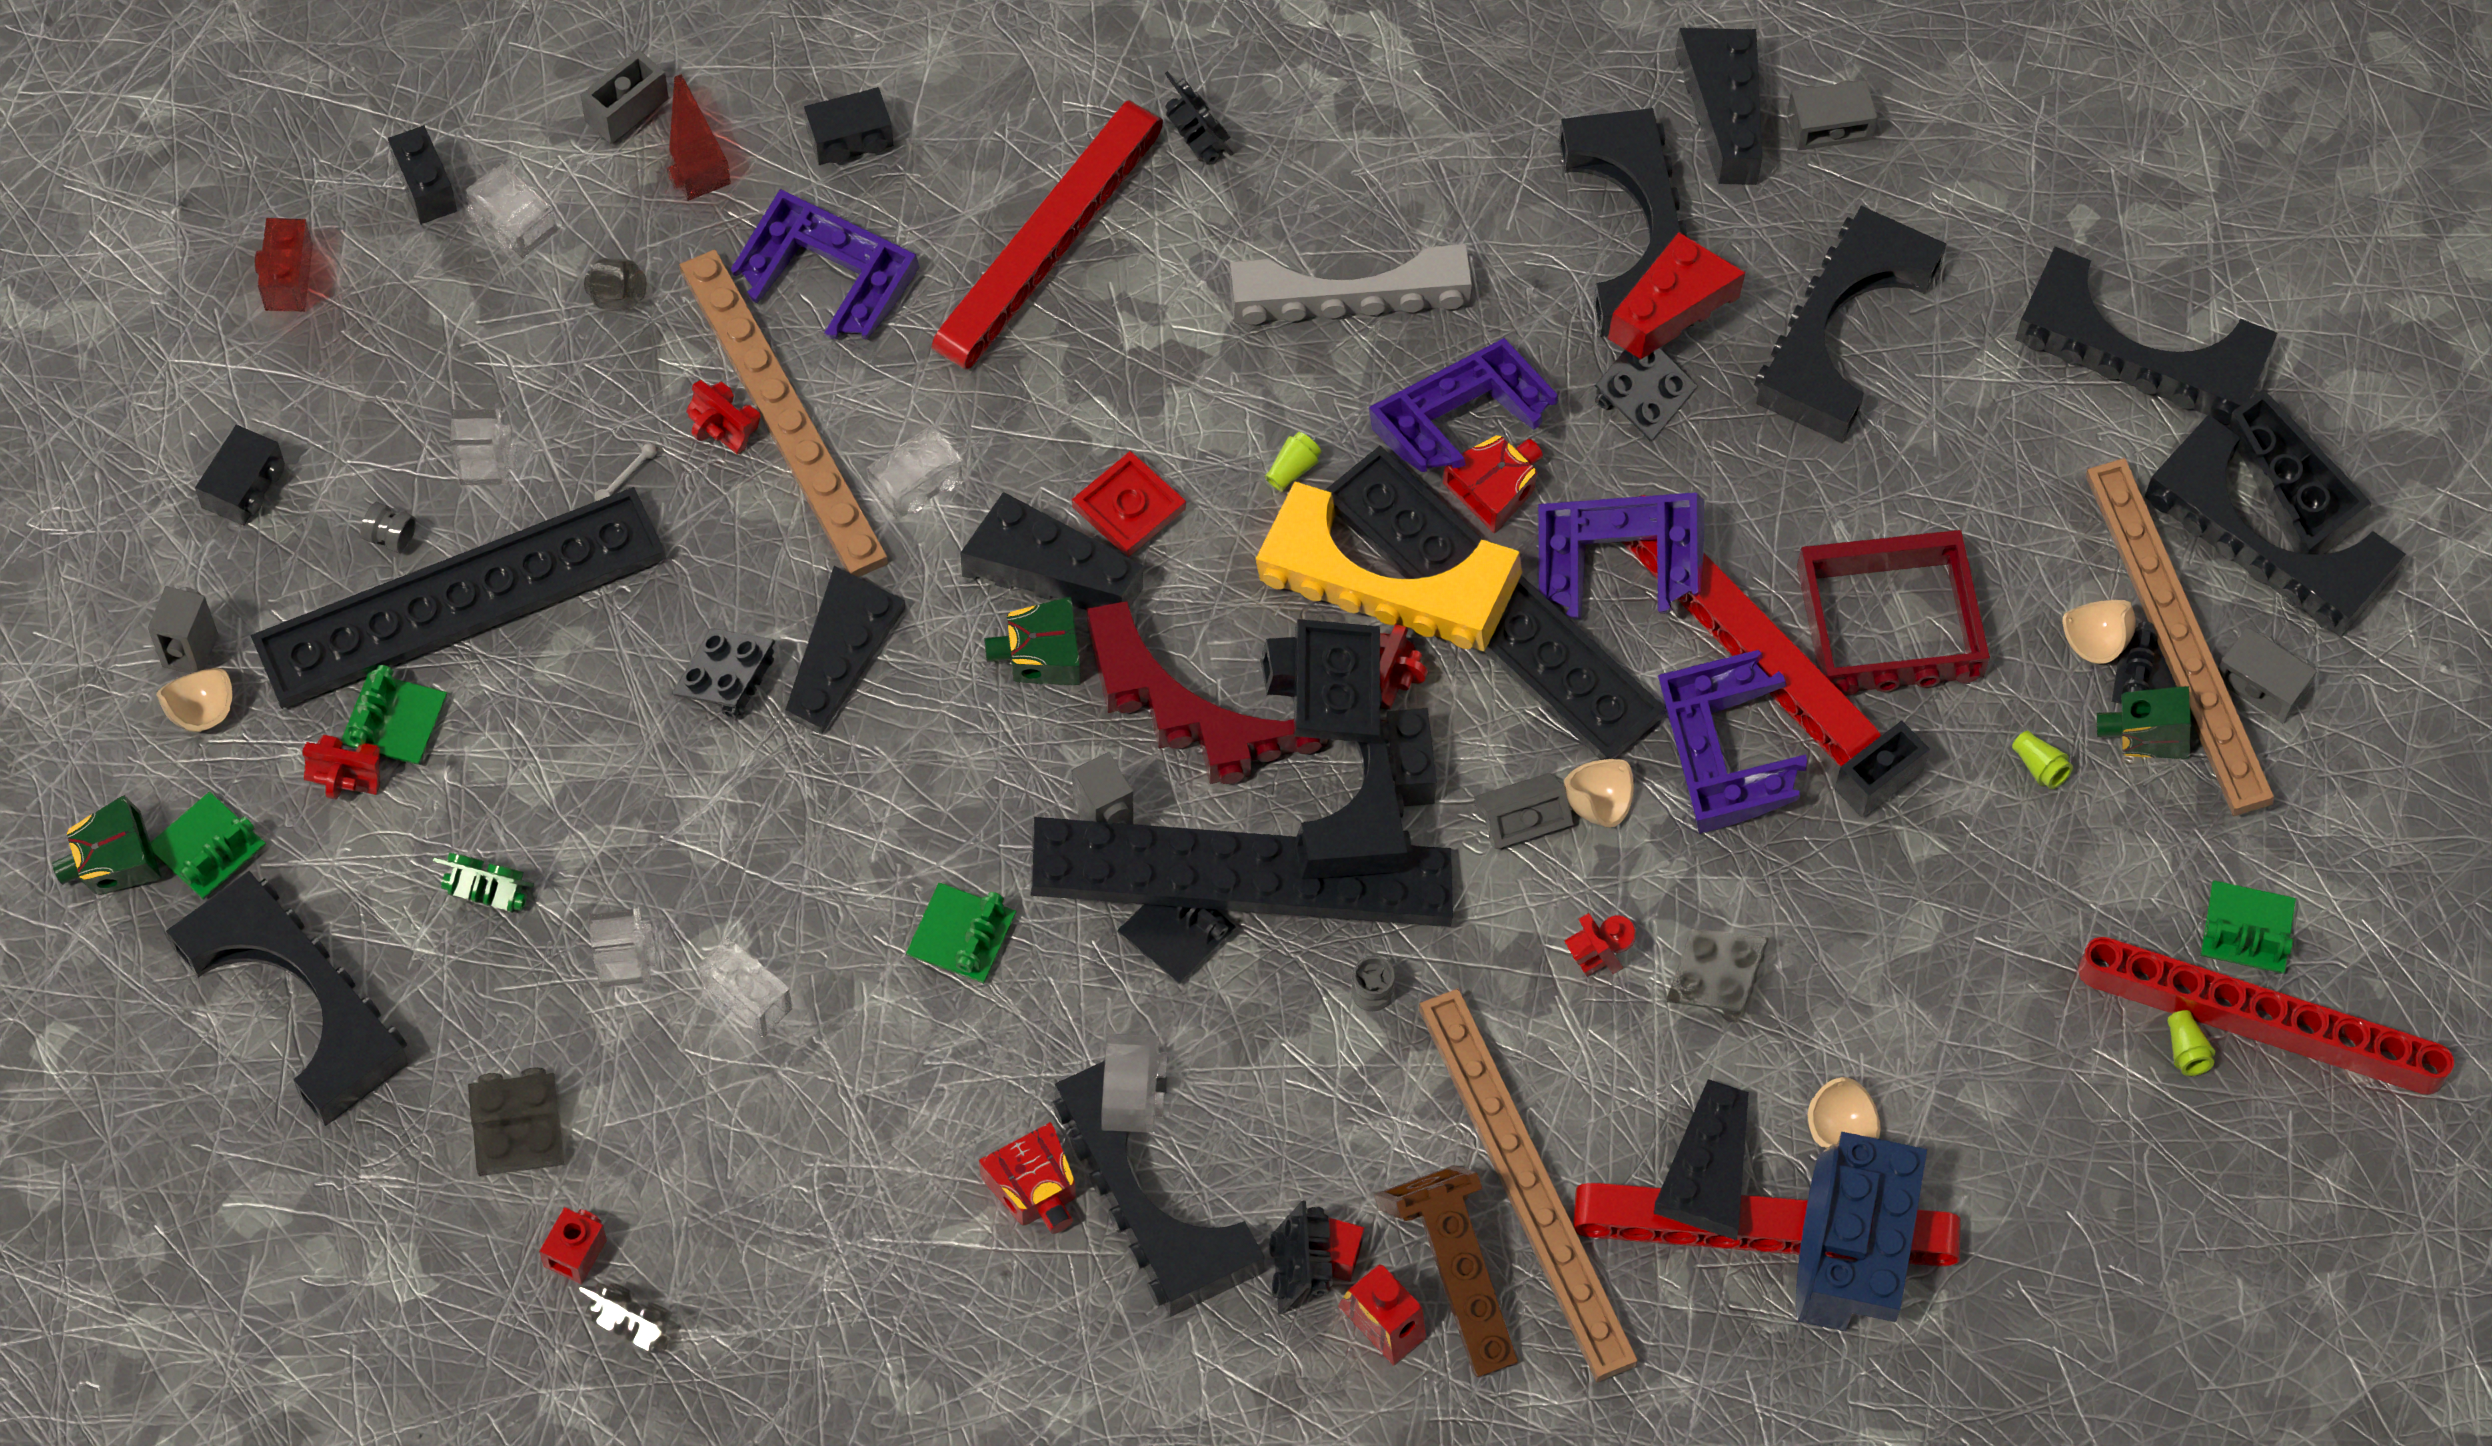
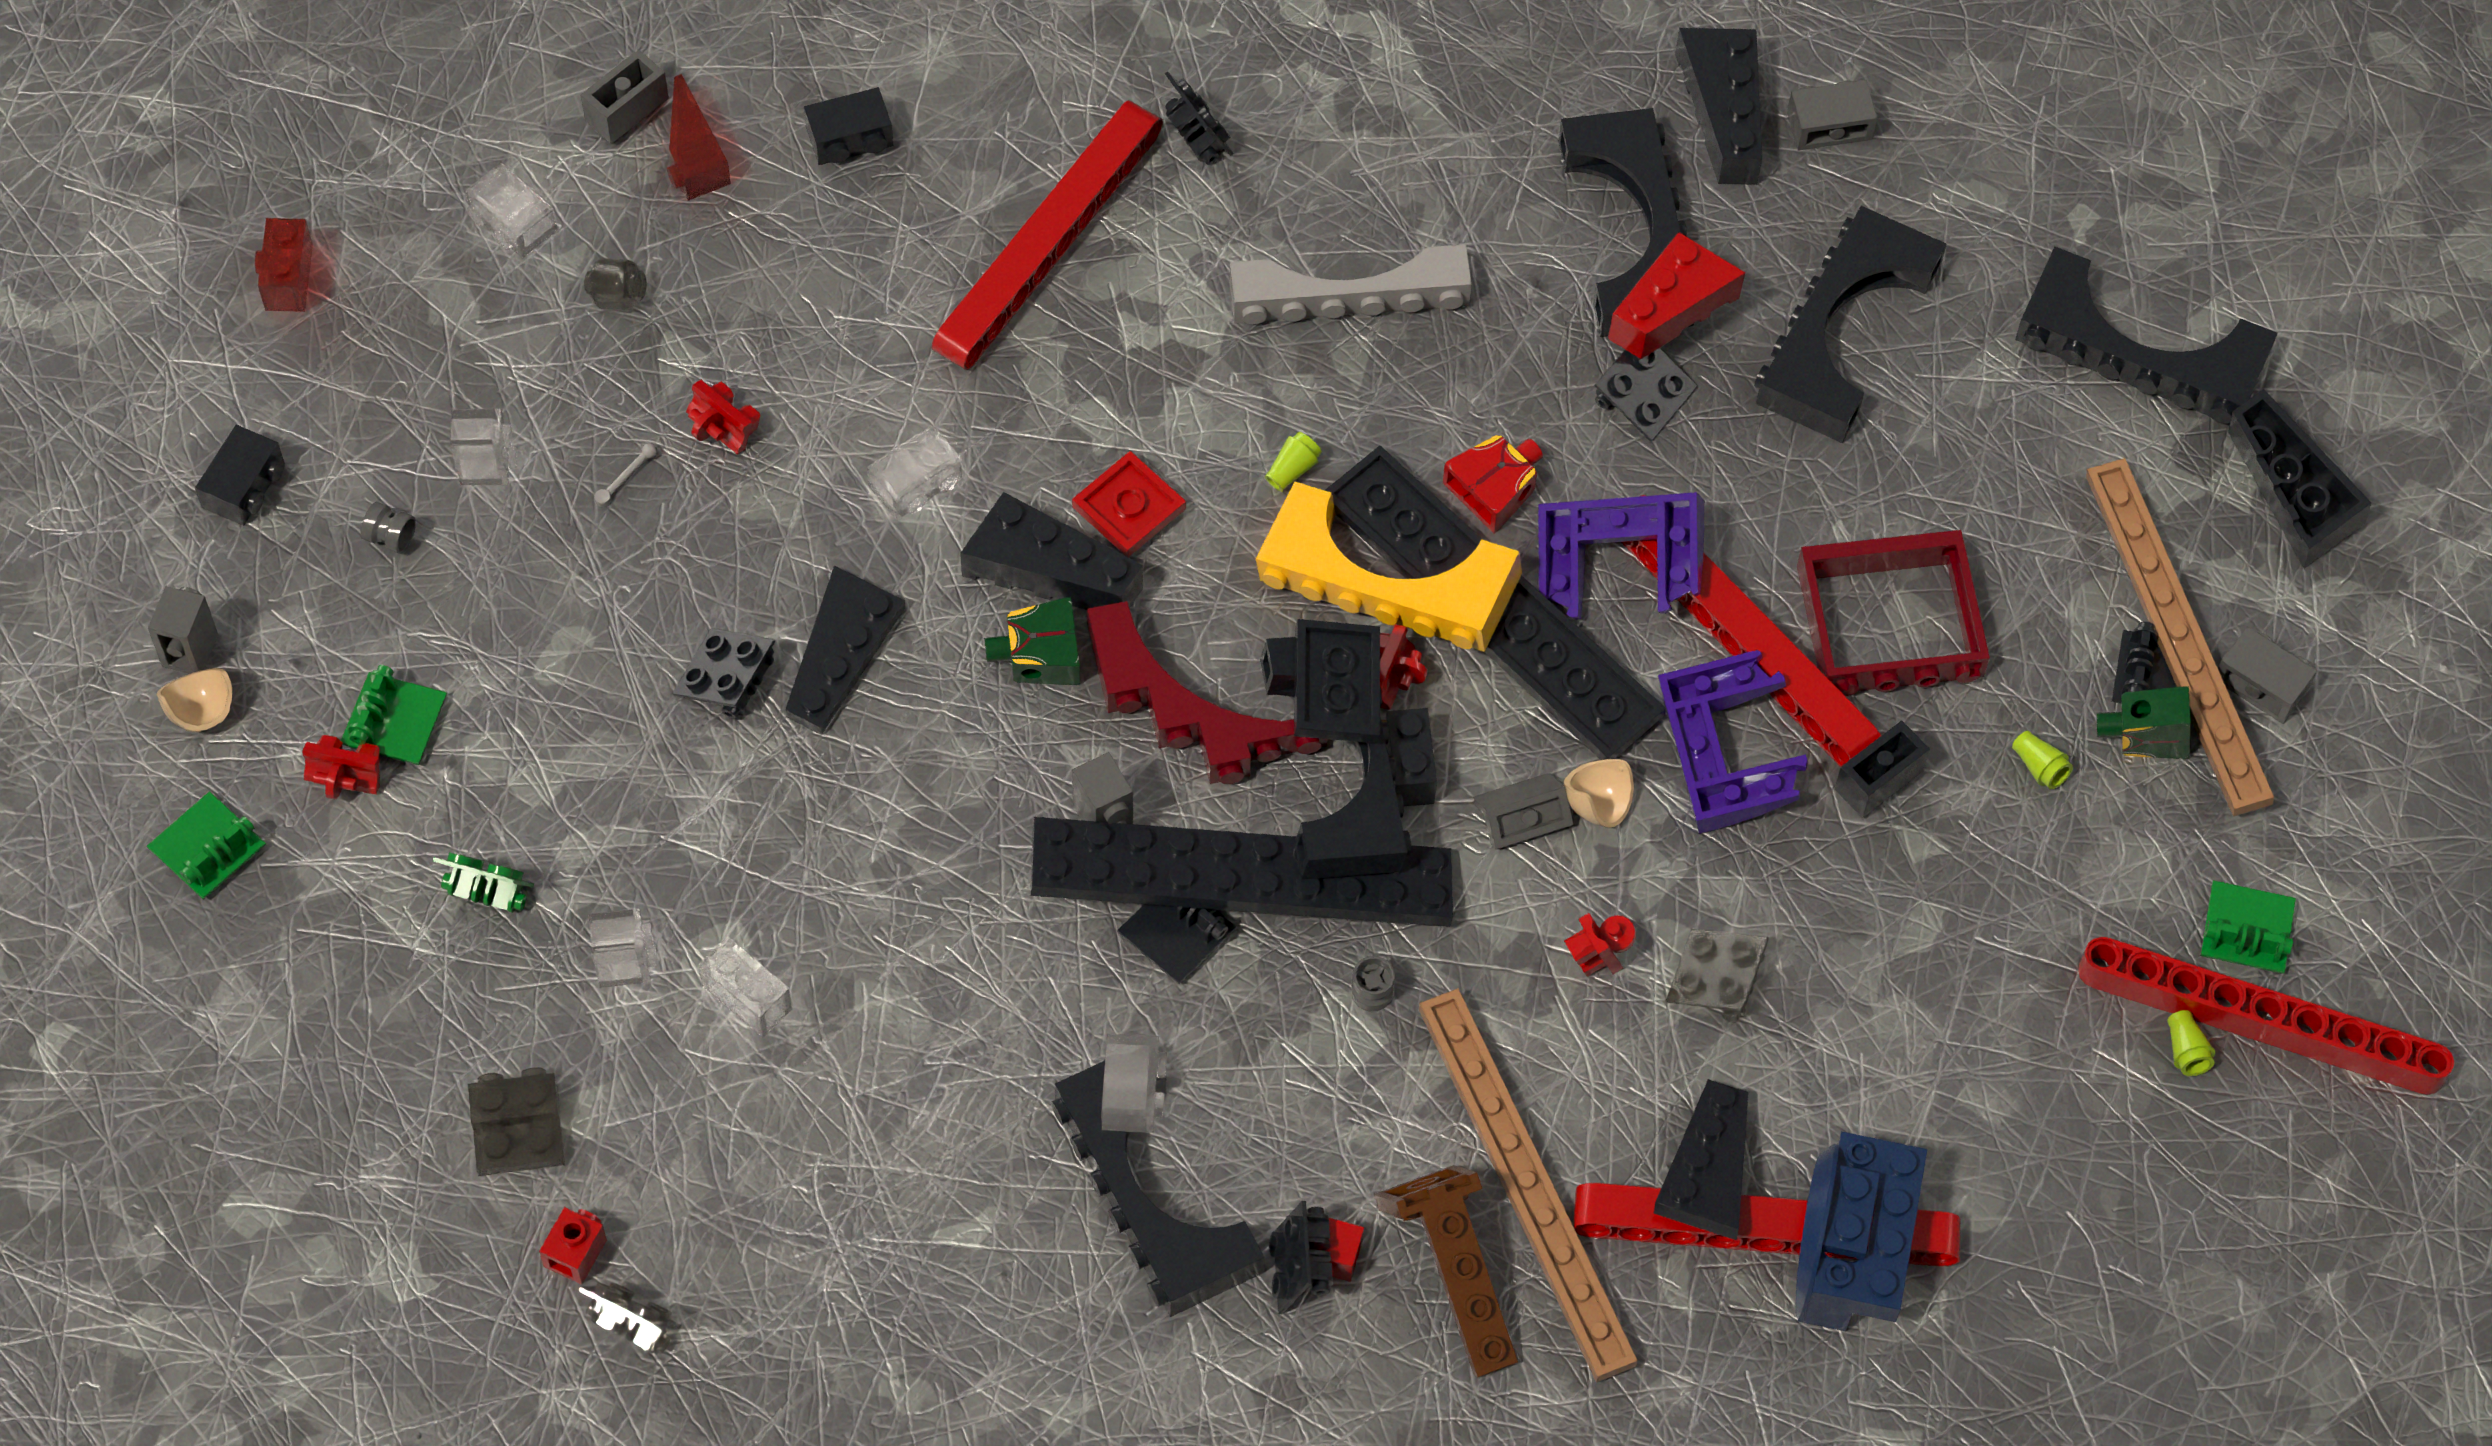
dark green torso [52,795,161,895] -> none
black arch [166,871,408,1126] -> none
black plate [250,487,666,709] -> none
black brick [387,125,457,225] -> none
medium nougat plate [679,249,888,577] -> none
dark purple wedge [731,189,920,339] -> none
green hinge [906,883,1016,984] -> none
red torso [979,1122,1076,1234] -> none
red torso [1338,1264,1426,1366] -> none
dark purple wedge [1369,338,1558,472] -> none
tan helmet [1807,1077,1880,1148] -> none
tan helmet [2063,600,2136,664] -> none
black arch [2144,414,2406,637] -> none

